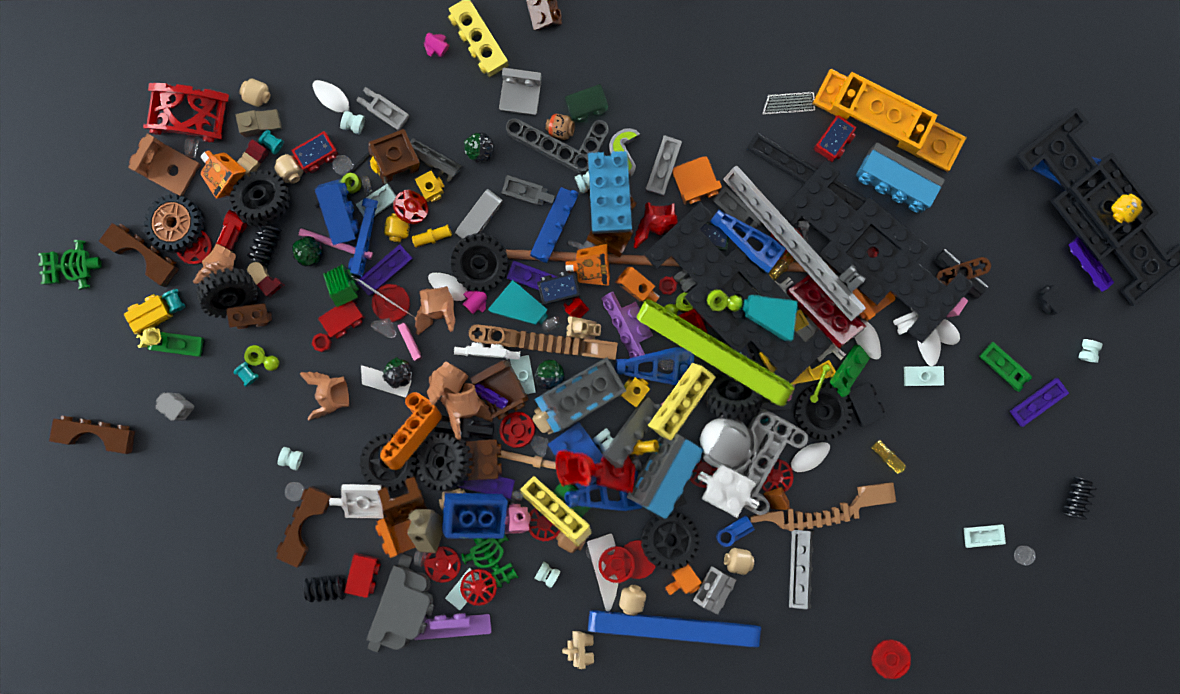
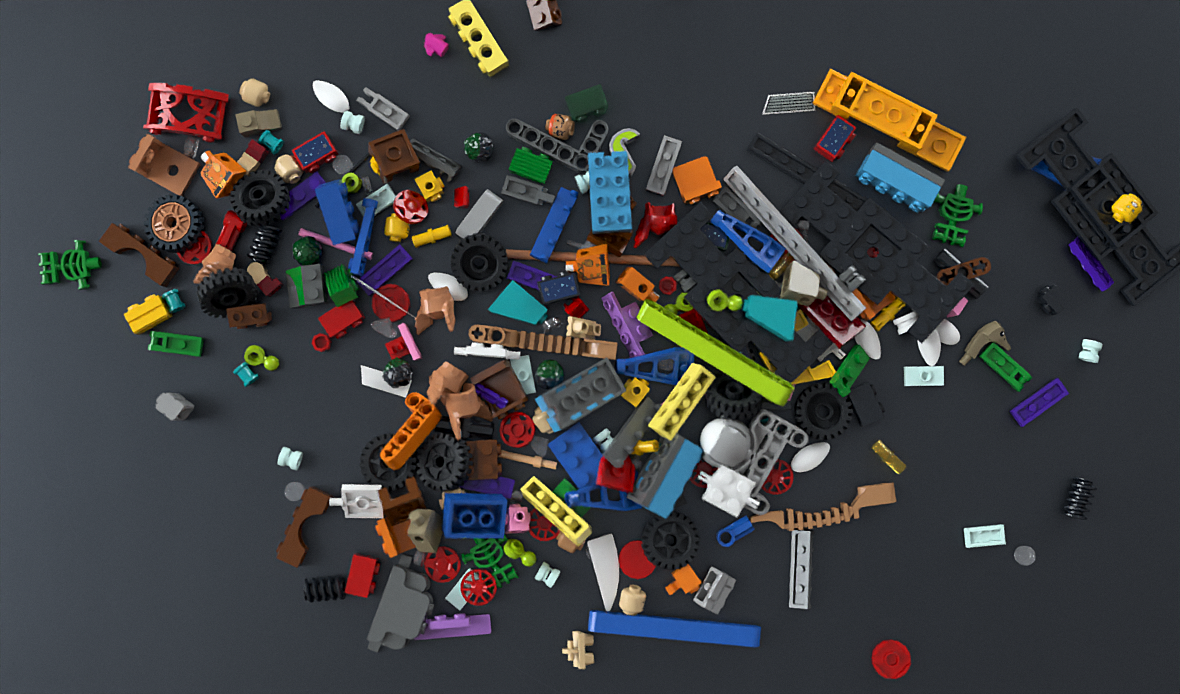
reddish brown arch [49,415,135,454] -> none
light yellow piece [136,327,161,348] -> none
nougat helmet [300,371,349,421] -> none
dark pink piece [462,290,487,315] -> none
light grey bracket [499,68,542,115] -> none
red helmet [555,450,604,487] -> none
red wheel [598,546,635,583] -> none
tan head [724,548,754,575] -> none
dark orange slope [764,487,789,510] -> none
lime hinge [810,364,830,403] -> none
none -> dark purple plate [280,171,326,221]
none -> dark grey slope [286,264,328,309]
none -> red tile [385,336,410,359]
none -> red slope [454,186,469,208]
none -> lime plate [503,539,537,567]
none -> green brick [509,147,553,185]
none -> torso [780,261,828,306]
none -> yellow pin [870,297,906,331]
none -> green piece [932,184,983,248]
none -> dark tan animal [959,321,1011,366]

